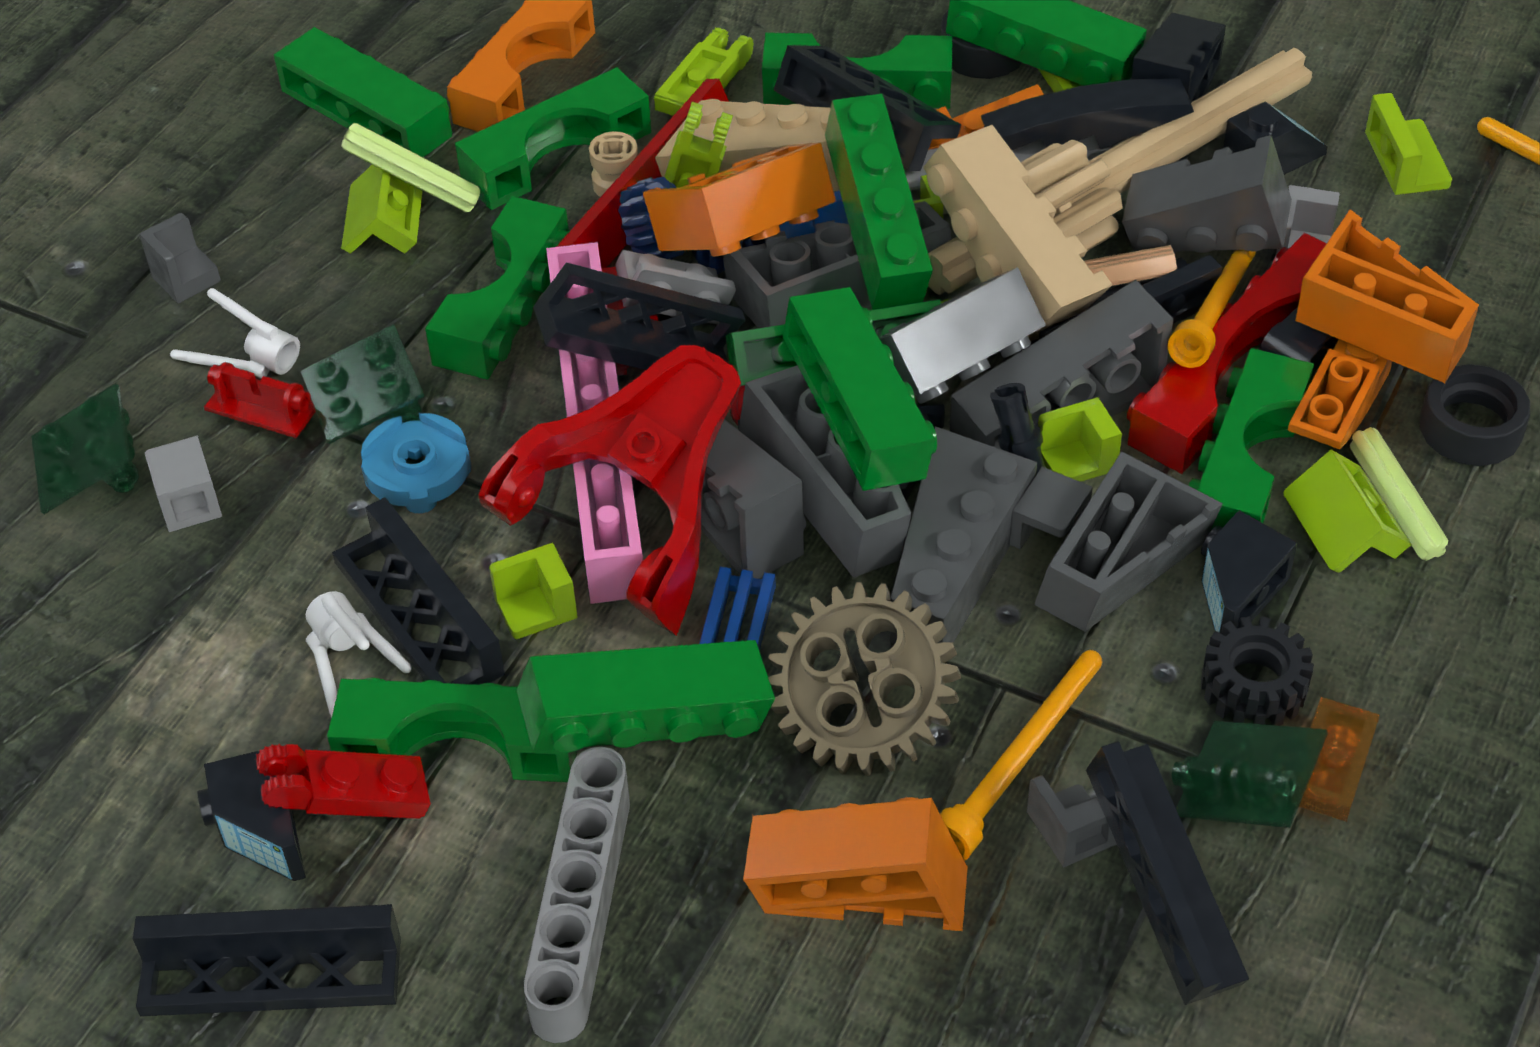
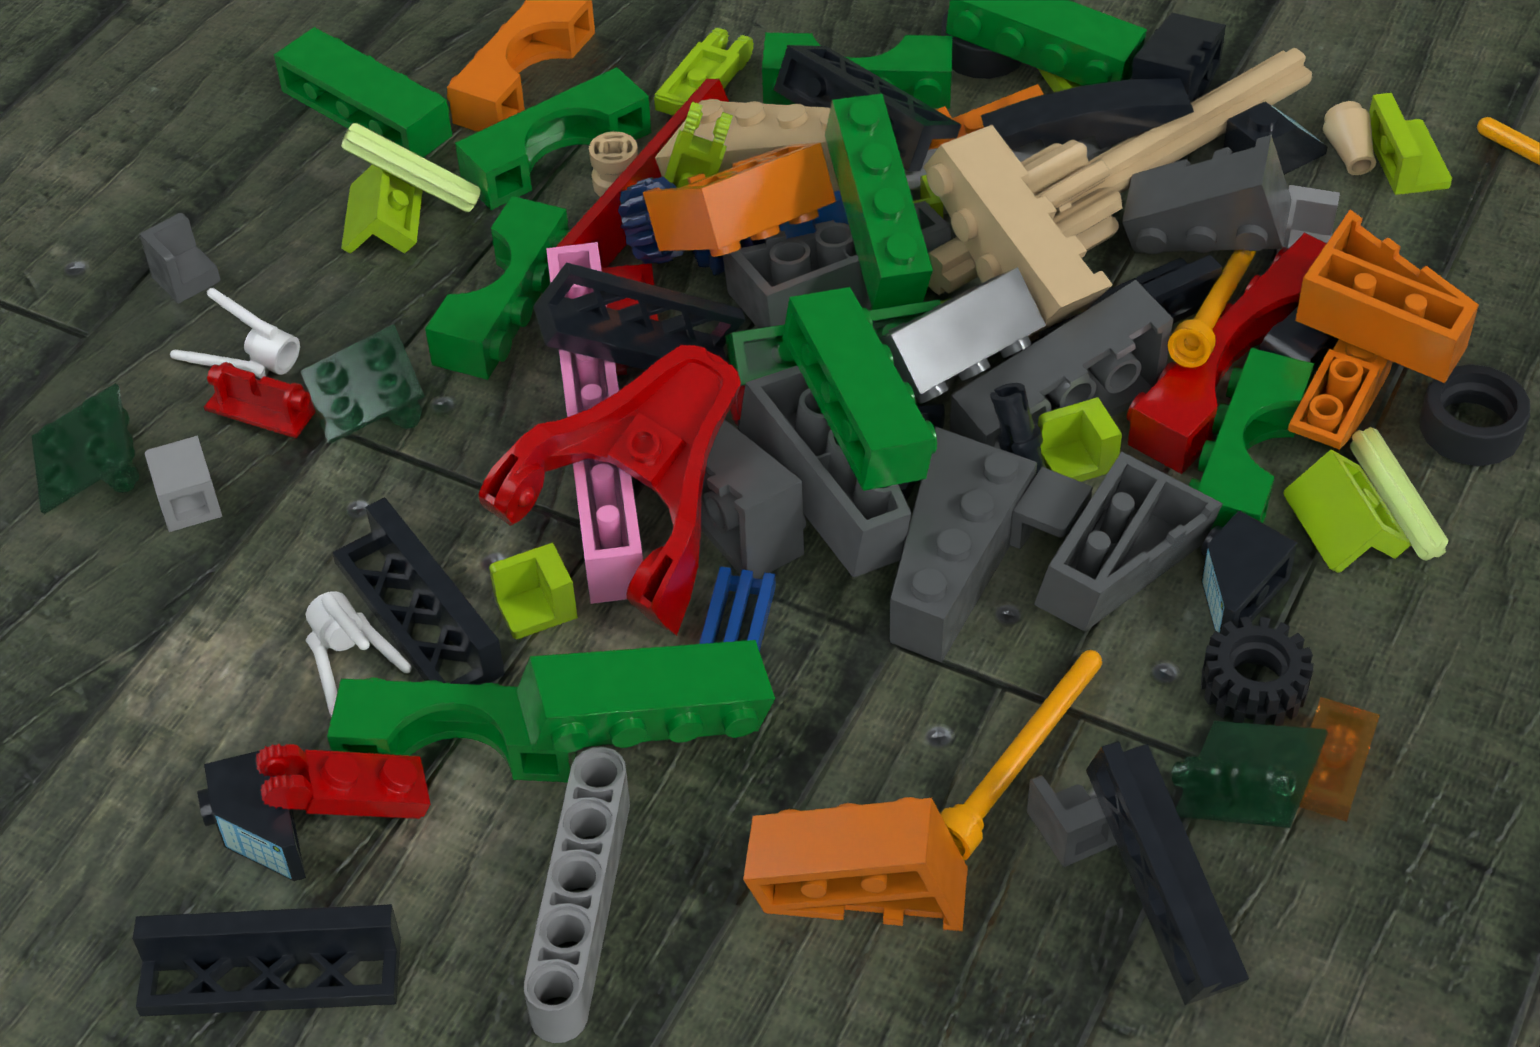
dark azure plate [361,413,472,513] -> none
light grey bracket [615,250,736,325] -> none
dark tan gear [768,582,961,776] -> none
light nougat tile [1084,245,1177,286] -> none
none -> tan cone [1323,101,1376,175]

